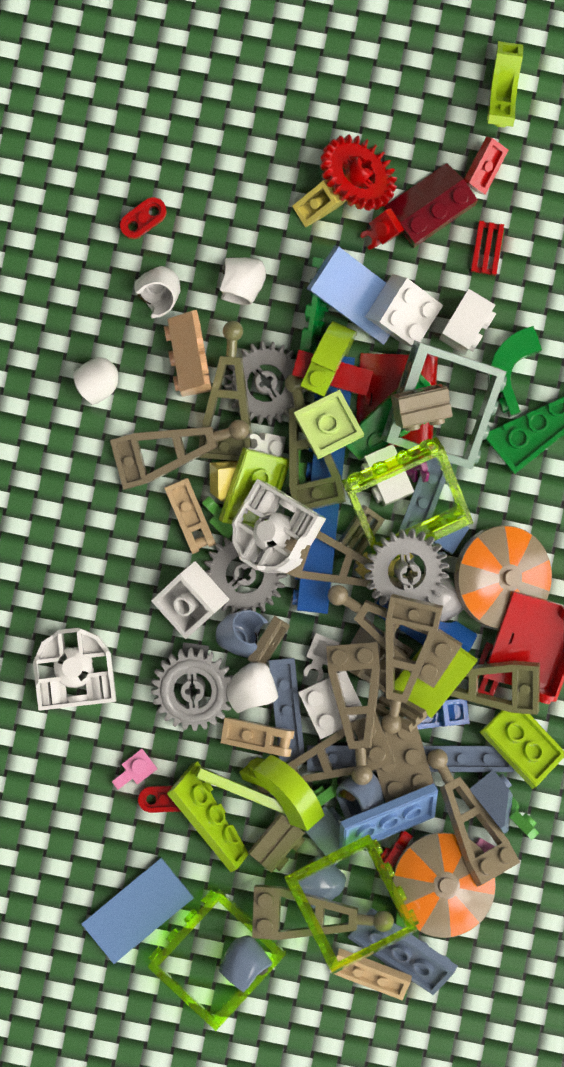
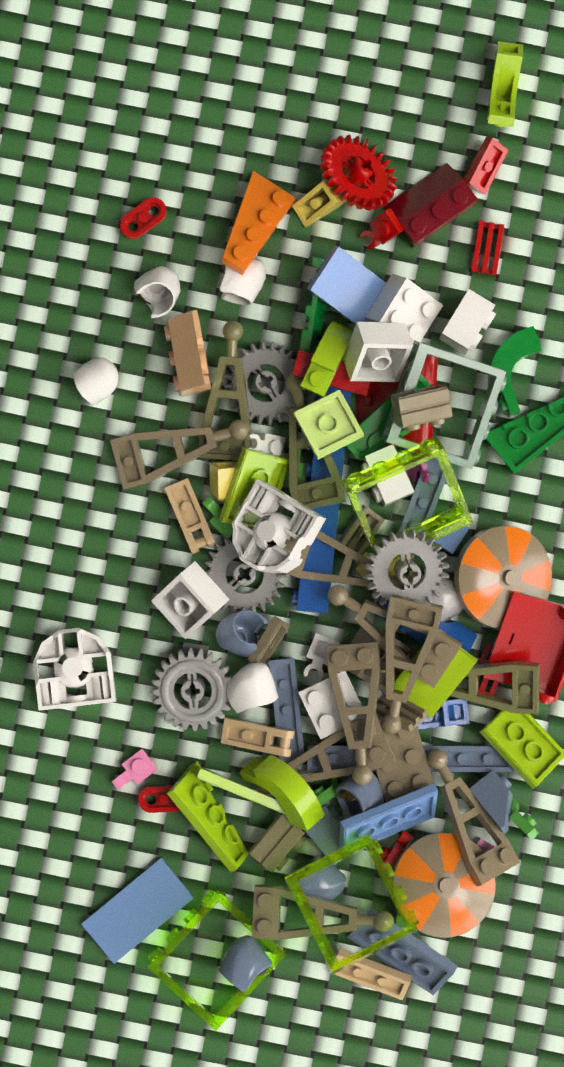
none -> orange wing [221,171,296,276]
none -> white brick [343,322,413,382]

